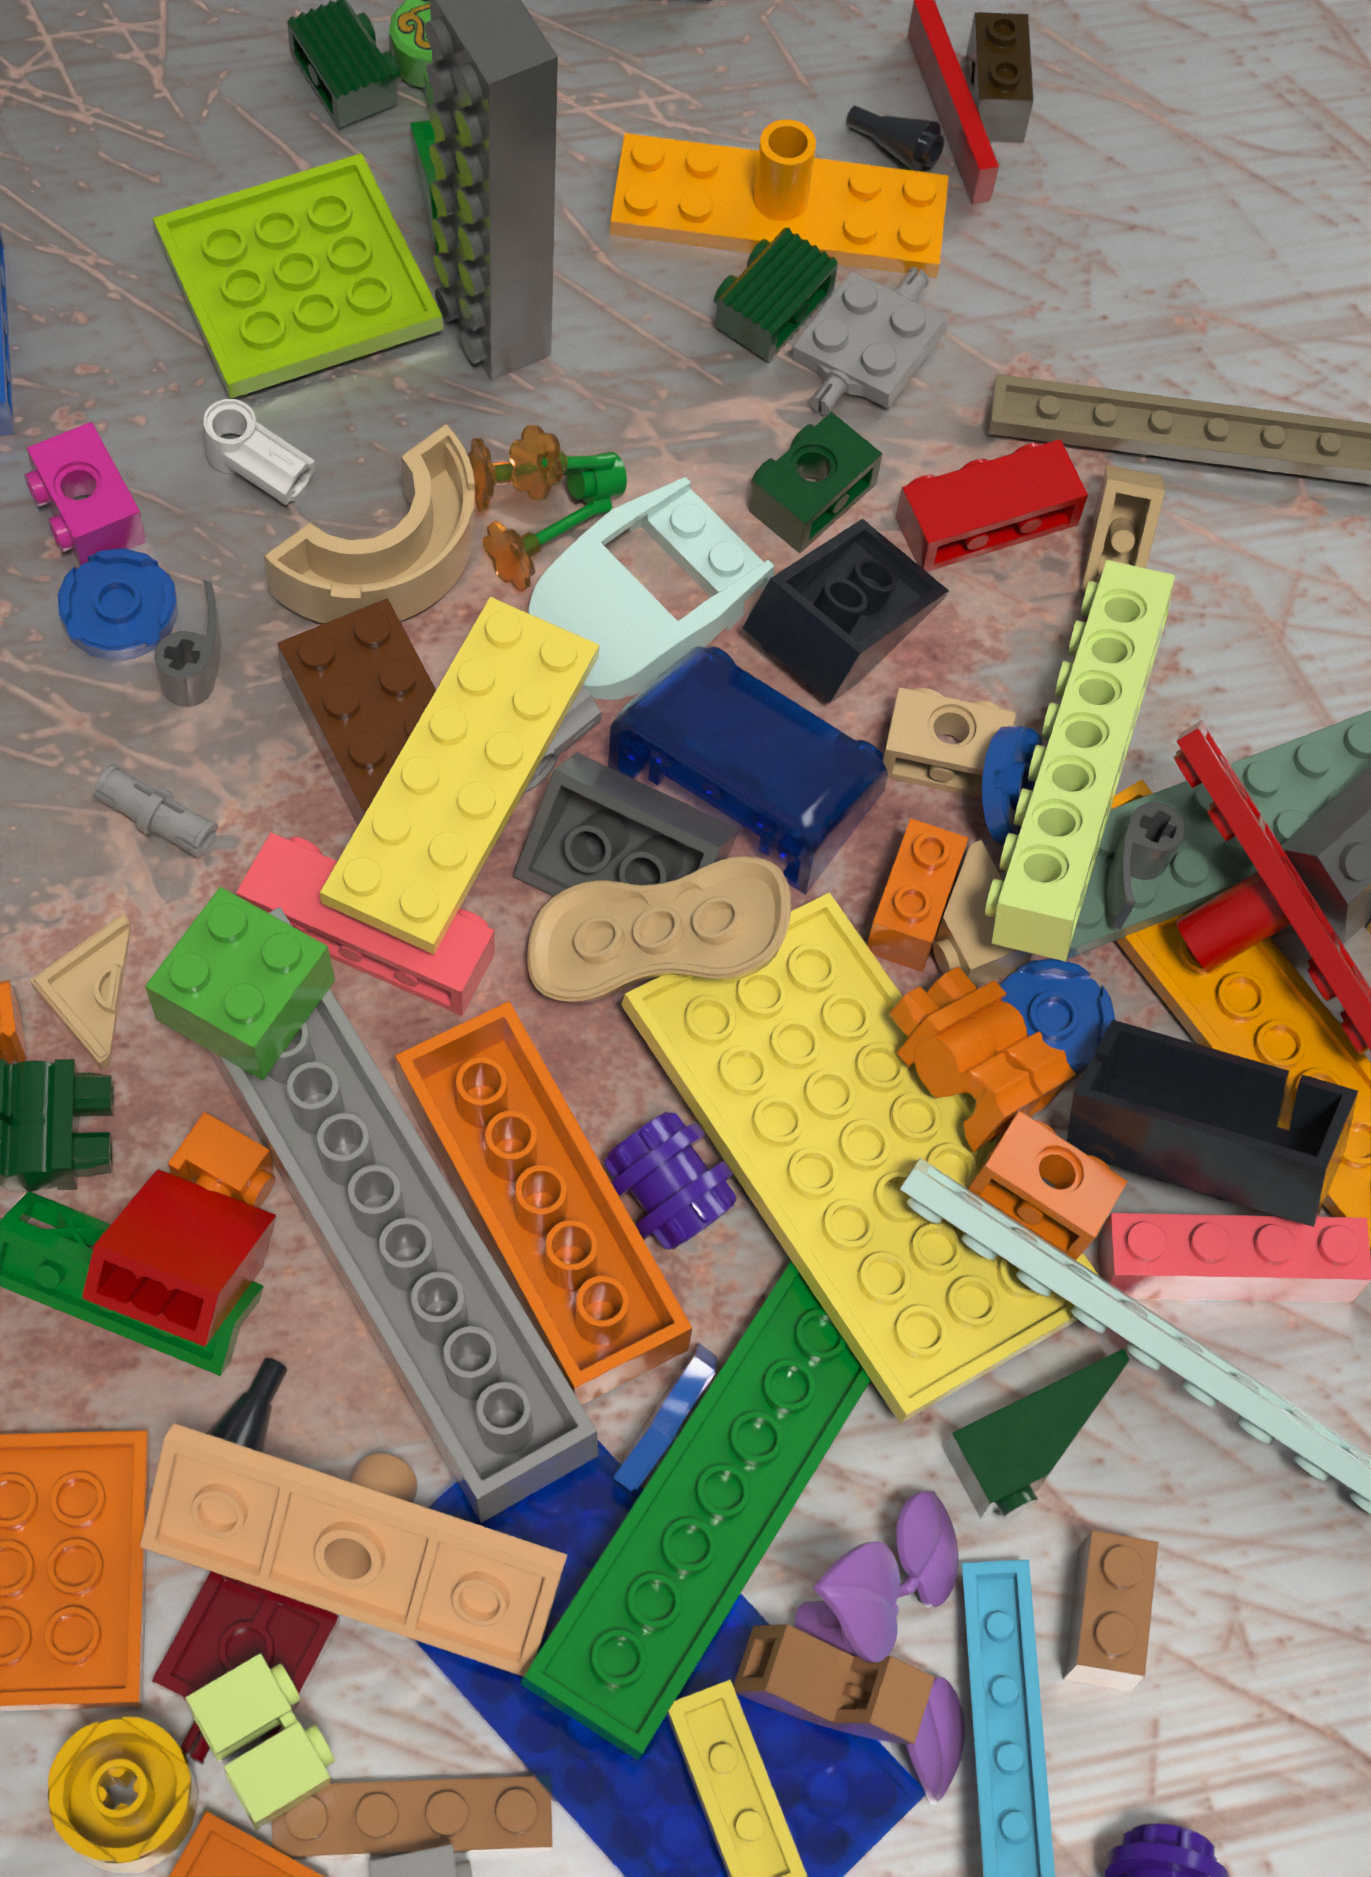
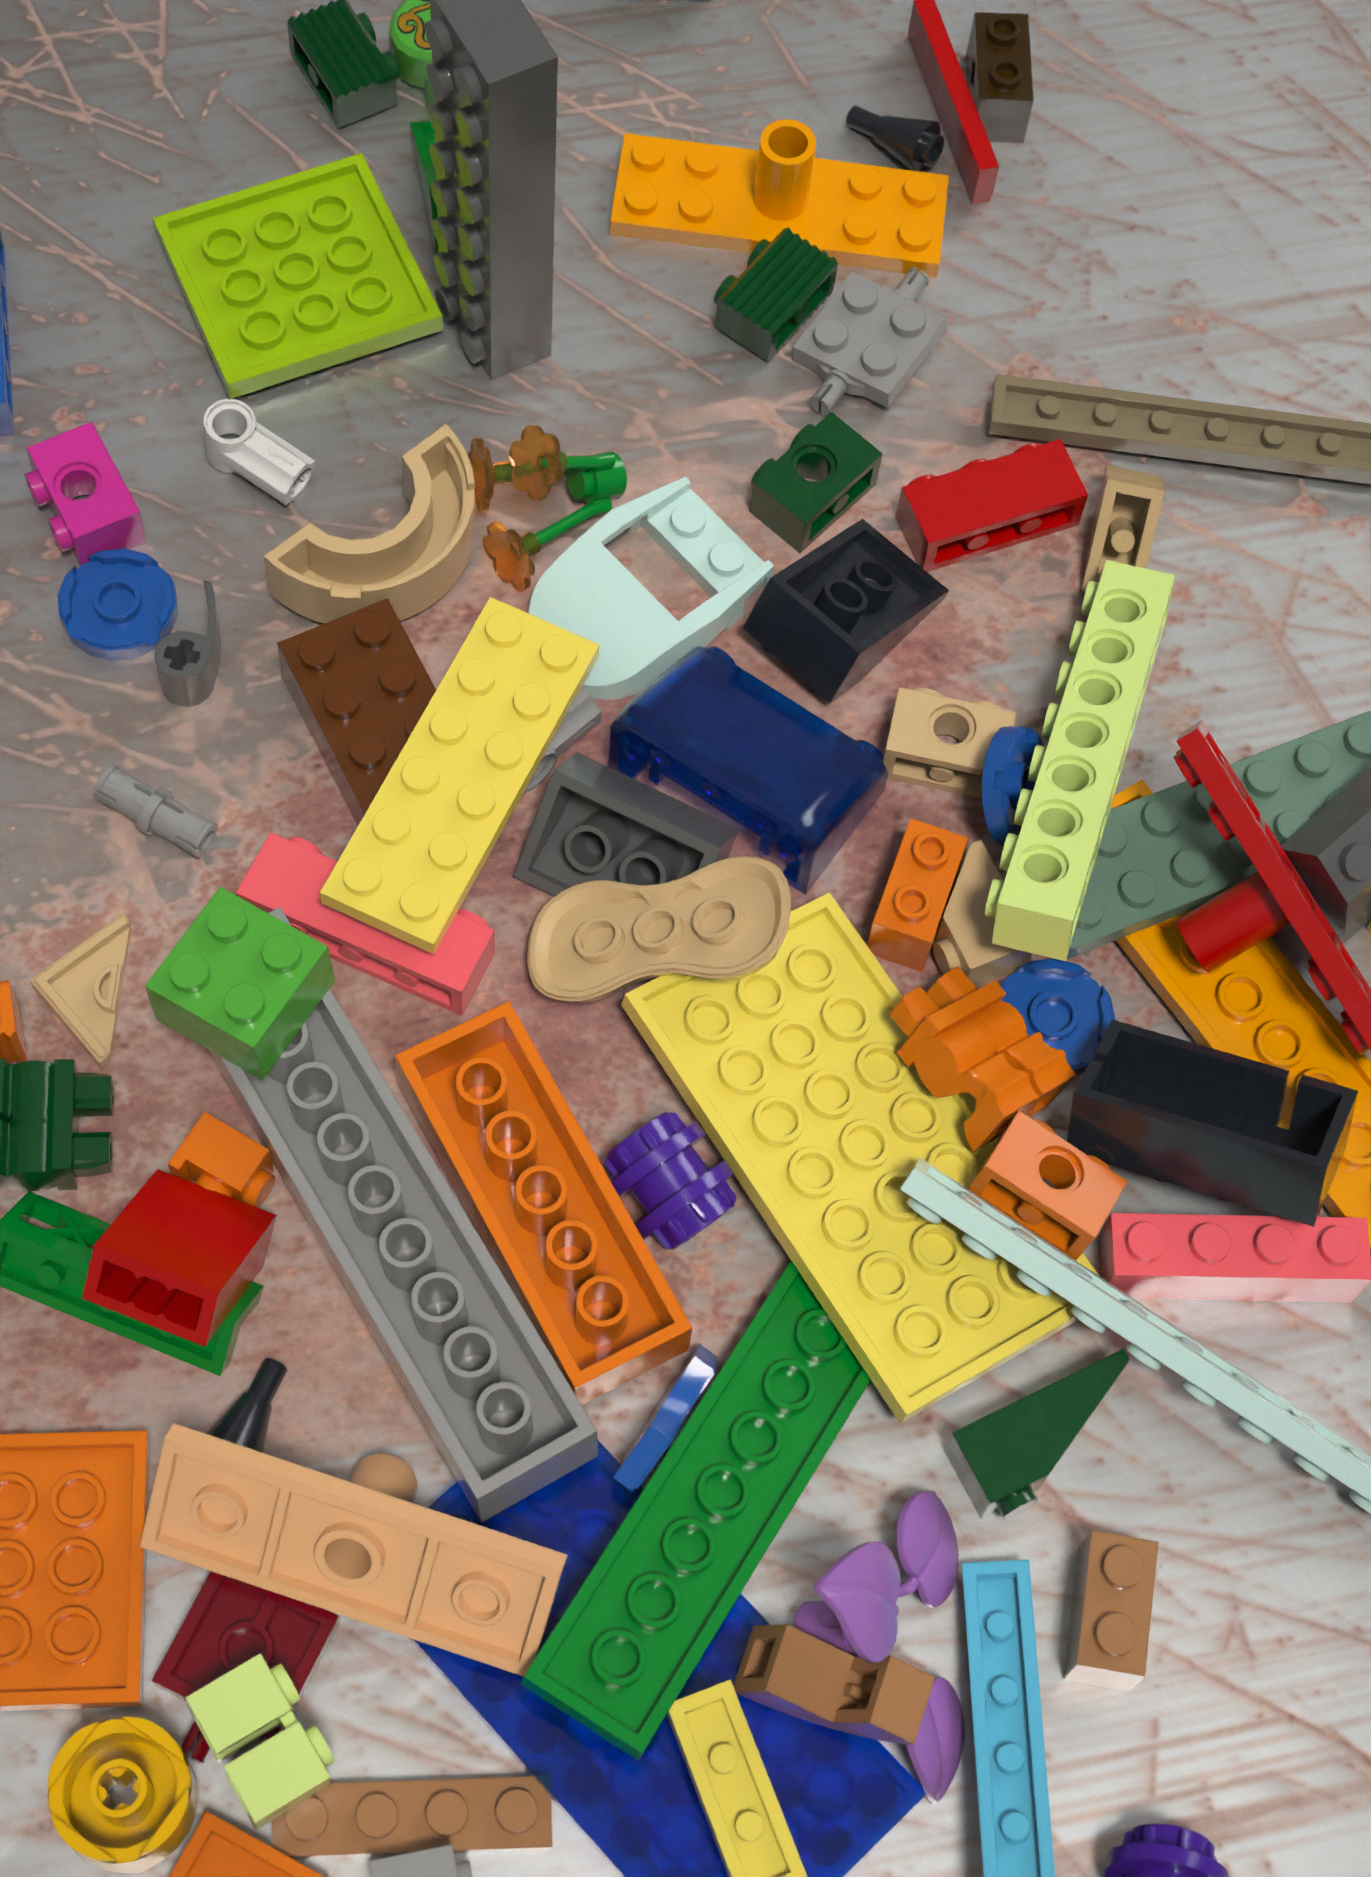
dark grey panel [1107,802,1186,930] -> none

